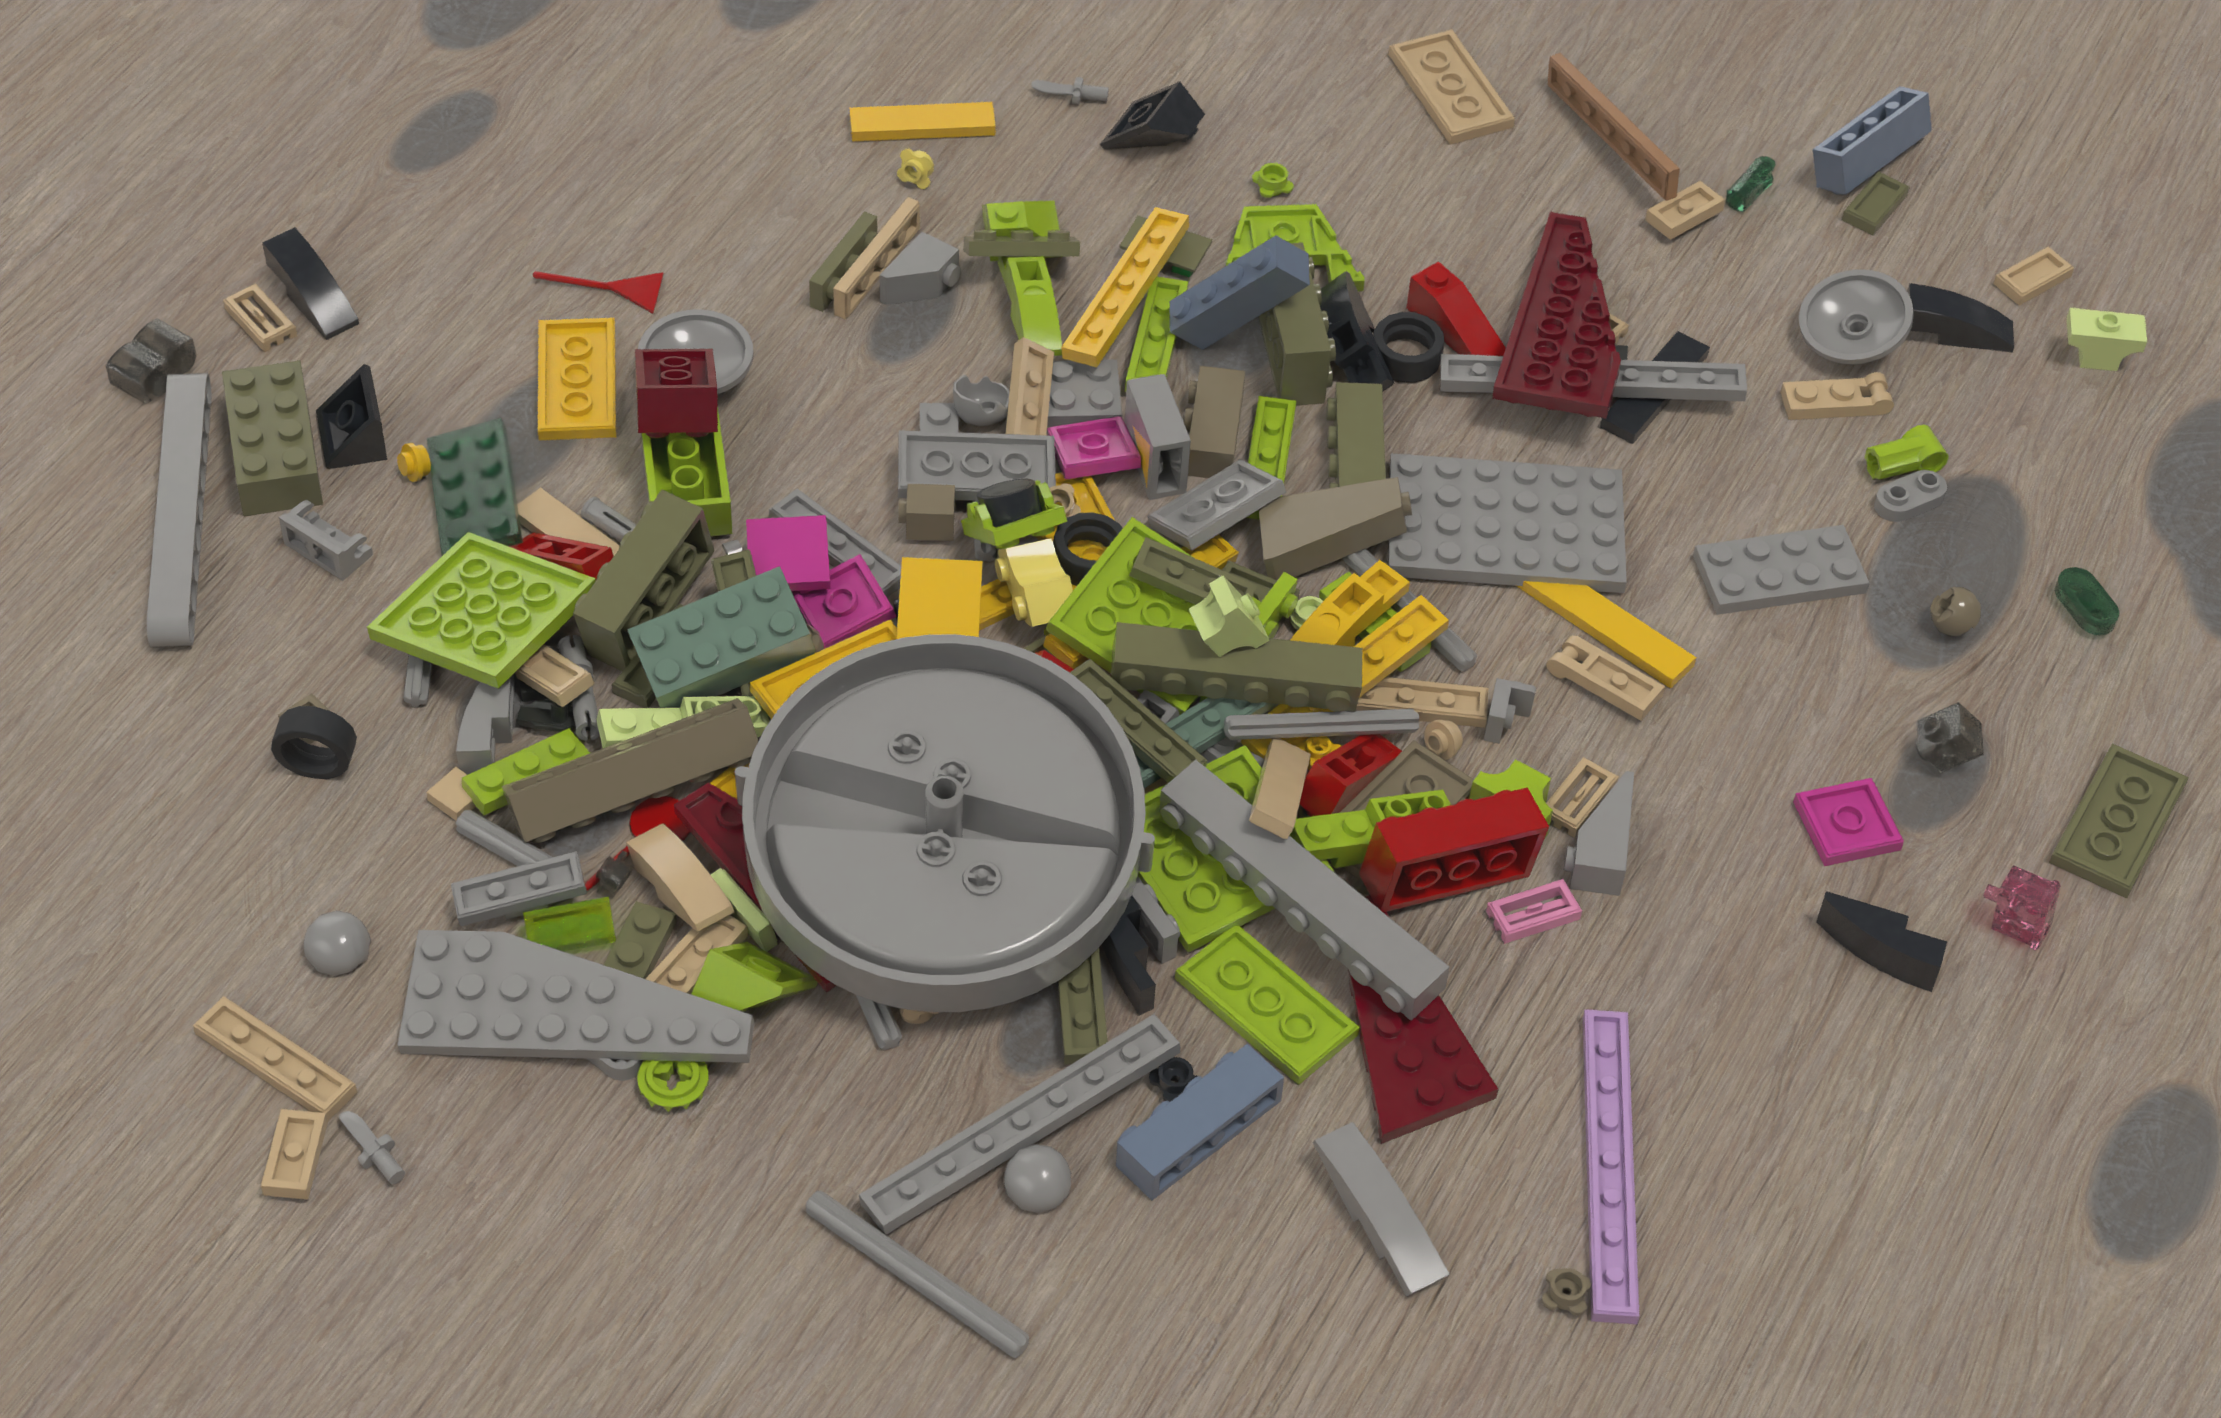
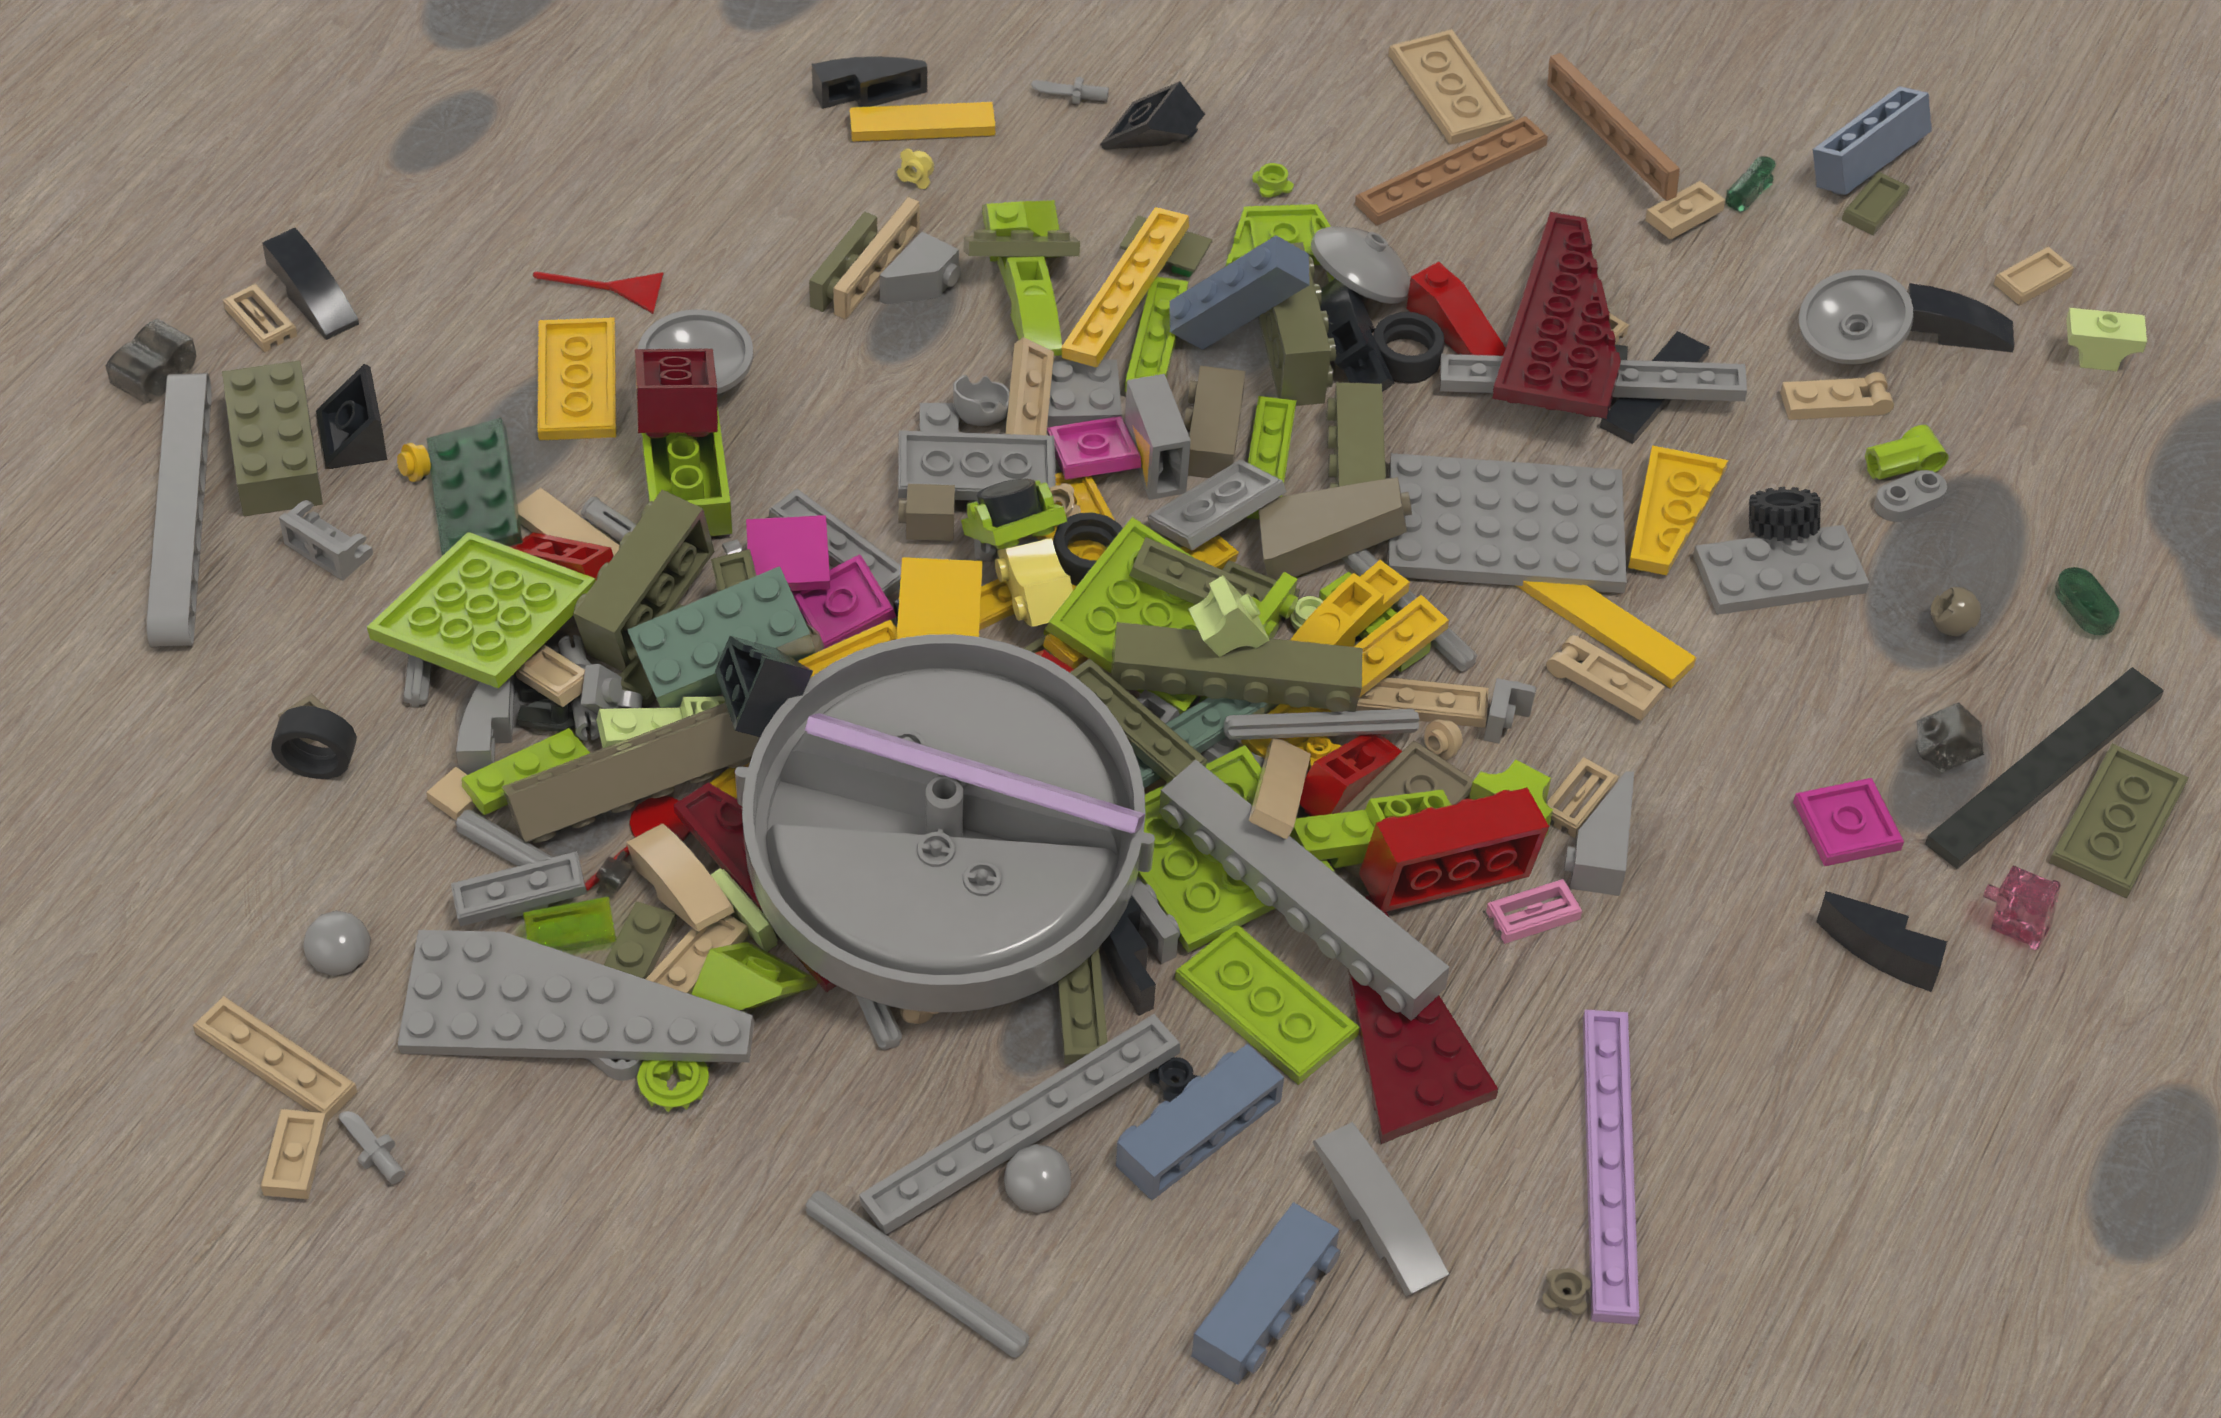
none -> light grey plate [581,664,643,714]
none -> black wedge [715,636,813,737]
none -> lavender tile [805,713,1145,834]
none -> black slope [812,56,927,109]
none -> sand blue brick [1191,1202,1341,1385]
none -> light grey dish [1311,226,1410,303]
none -> medium nougat tile [1355,116,1548,226]
none -> yellow wing [1628,445,1728,576]
none -> black tyre [1749,487,1821,541]
none -> pearl dark grey tile [1925,667,2164,869]

